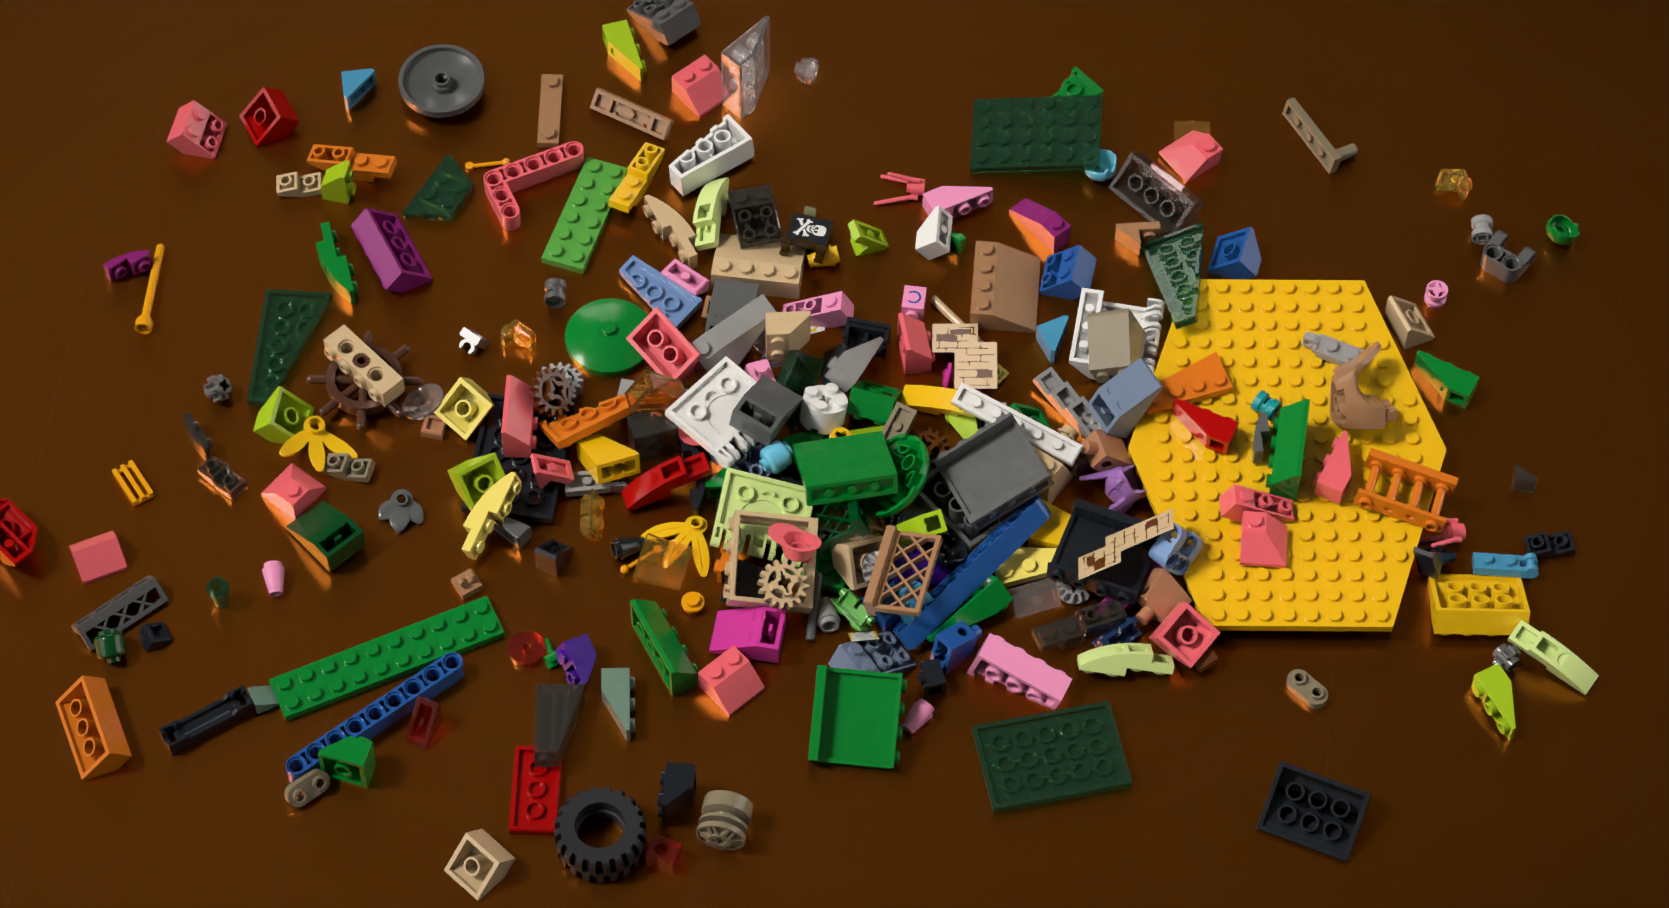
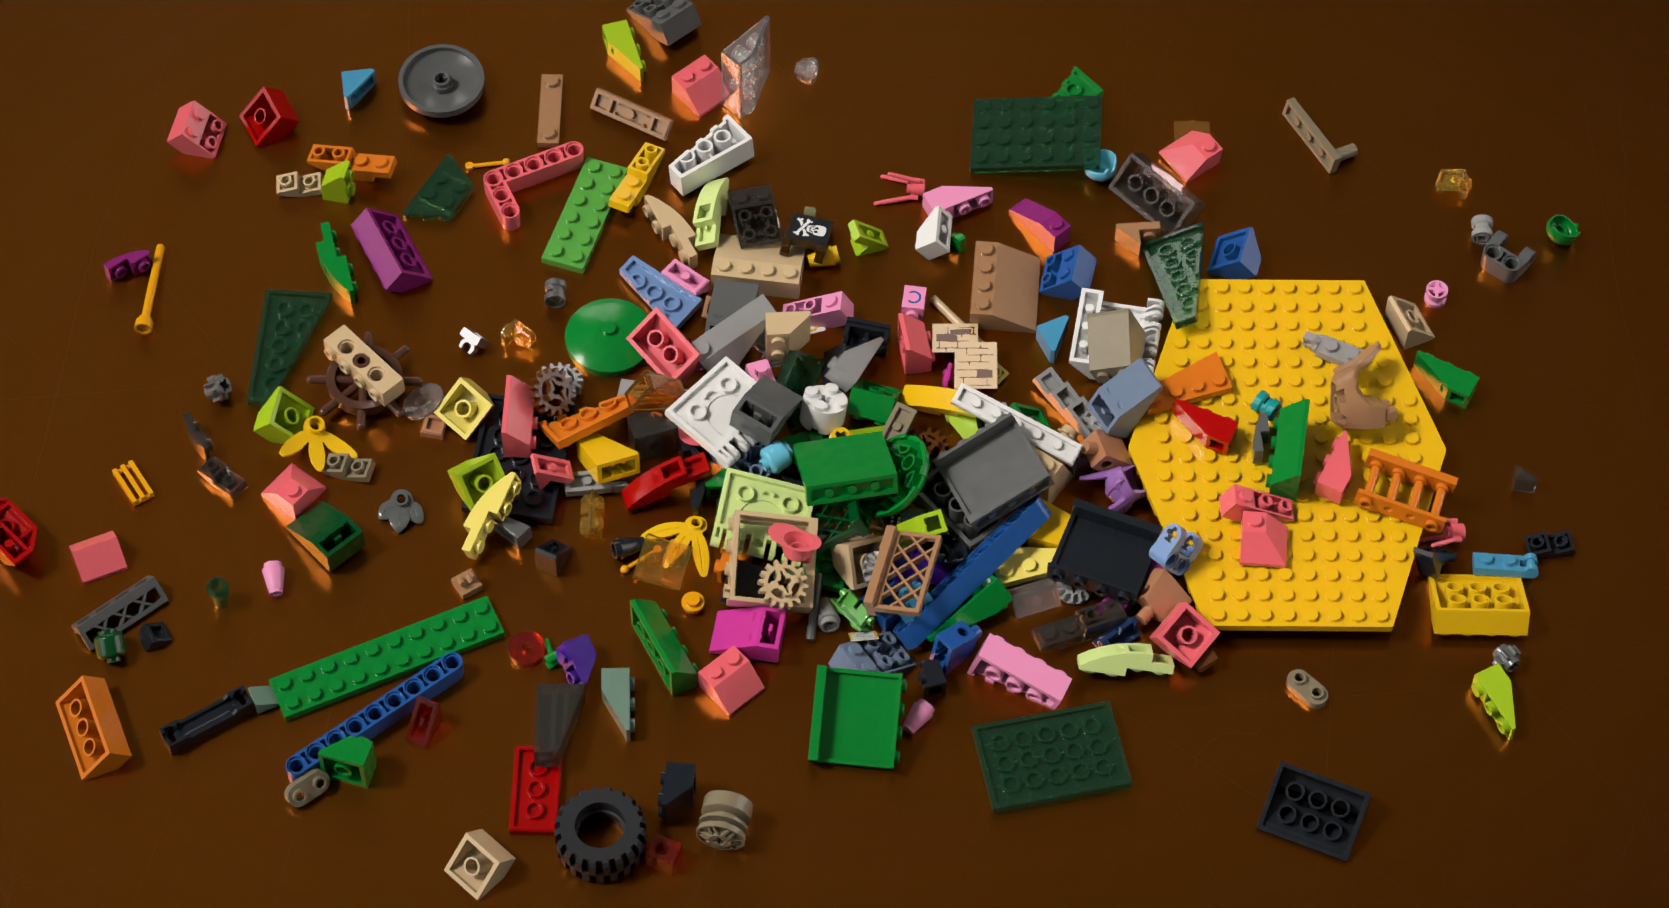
tan sticker [1078,508,1174,580] -> none
yellowish green slope [1508,620,1599,695] -> none

